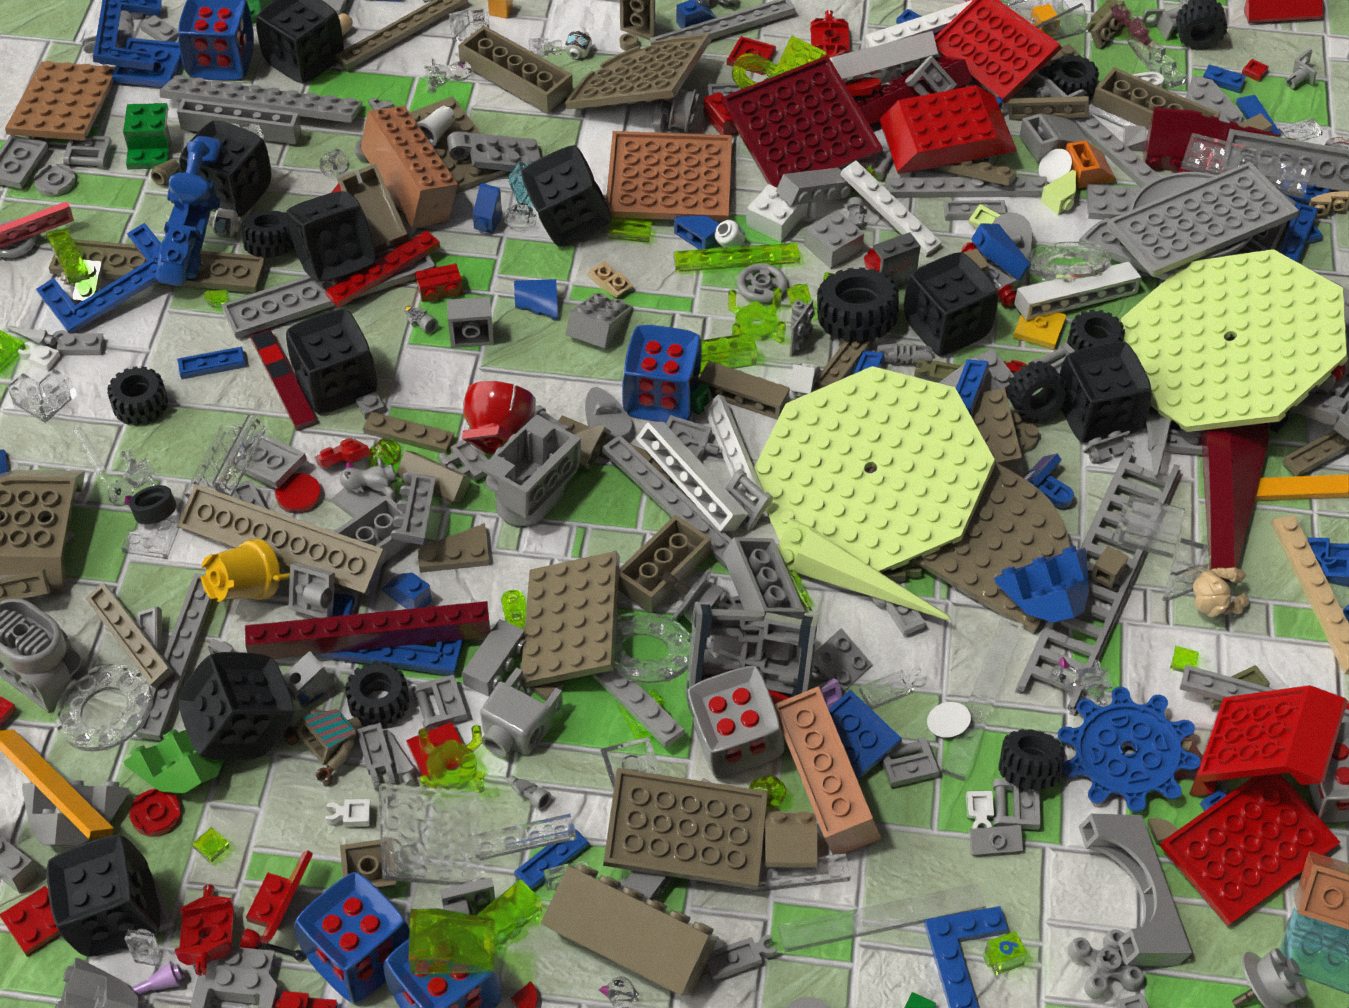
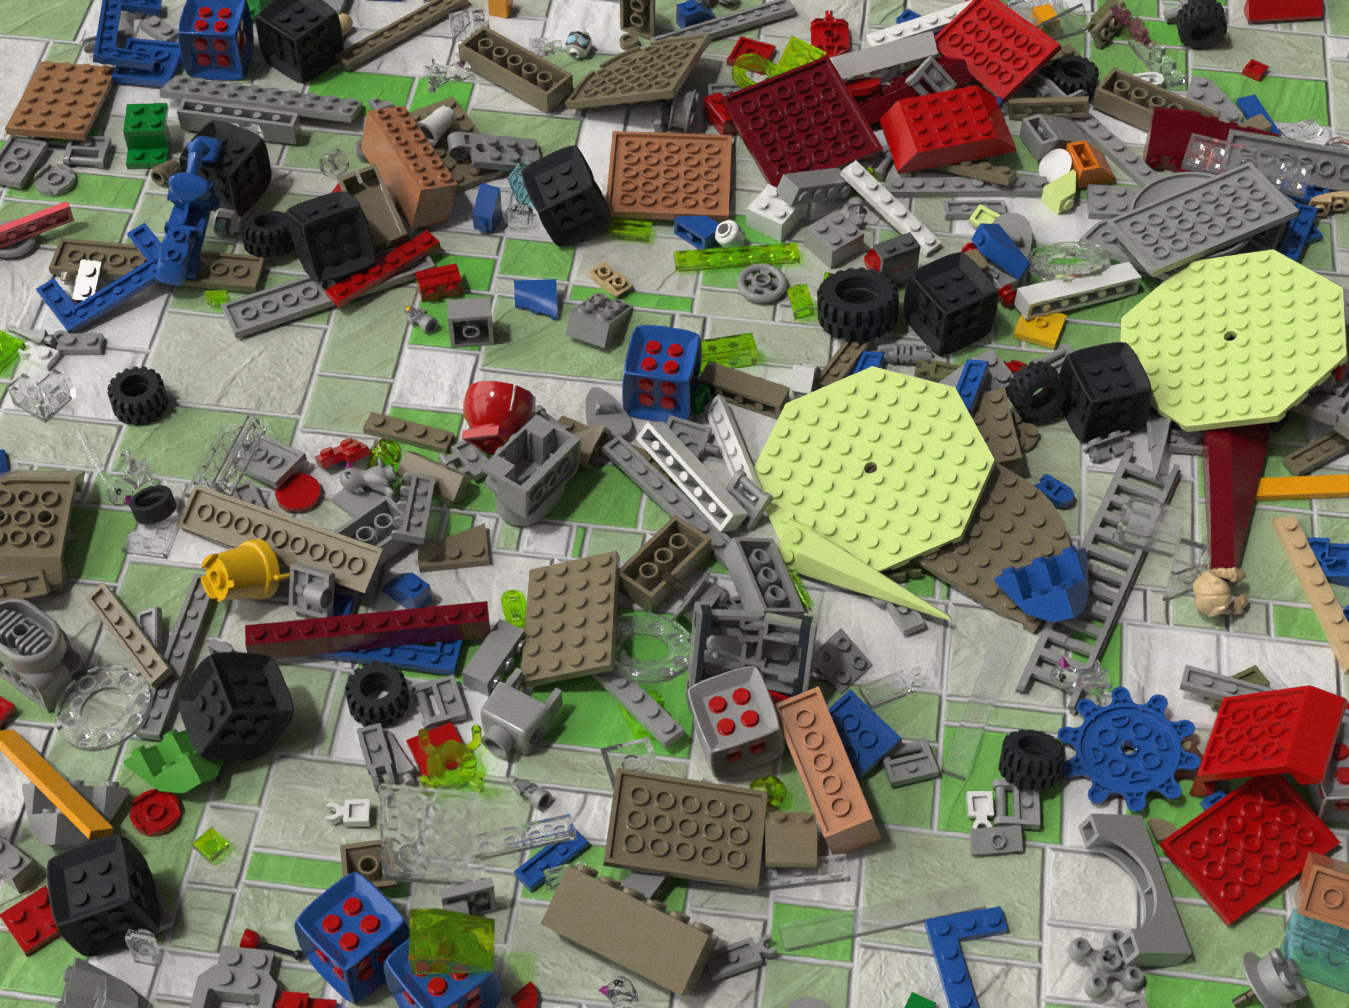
clear neon green plate [46,228,90,284] -> none
lavender cone [133,961,184,996] -> none
red plate [175,884,234,976] -> none
blue tile [177,346,246,379] -> none
red plate [246,850,313,944] -> none
dark red tile [250,329,317,431] -> none
light grey torso [283,651,335,708] -> none
dark tan torso [283,709,361,786] -> none
black piece [286,309,377,413] -> none
light grey plate [356,391,385,419] -> none
clear neon green brick [463,879,542,957] -> none
dark tan tile [530,681,564,701] -> none
clear neon green plate [728,288,786,345] -> none
light grey hinge [790,299,815,357] -> none
lavender tile [813,678,842,709] -> none
white sticker [927,702,971,737] -> none
clear neon green brick [983,931,1027,975] -> none
blue tile [1024,453,1062,487] -> none
black tyre [1067,309,1125,351] -> none
clear bar [1089,104,1148,138] -> none
dark tan brick [1091,546,1129,589] -> none
light grey slope [1123,125,1146,151] -> none
light grey bracket [1139,9,1178,40] -> none
clear neon green tile [1170,646,1199,673] -> none
blue plate [1203,64,1246,93] -> none
light grey bracket [1285,48,1317,89] -> none

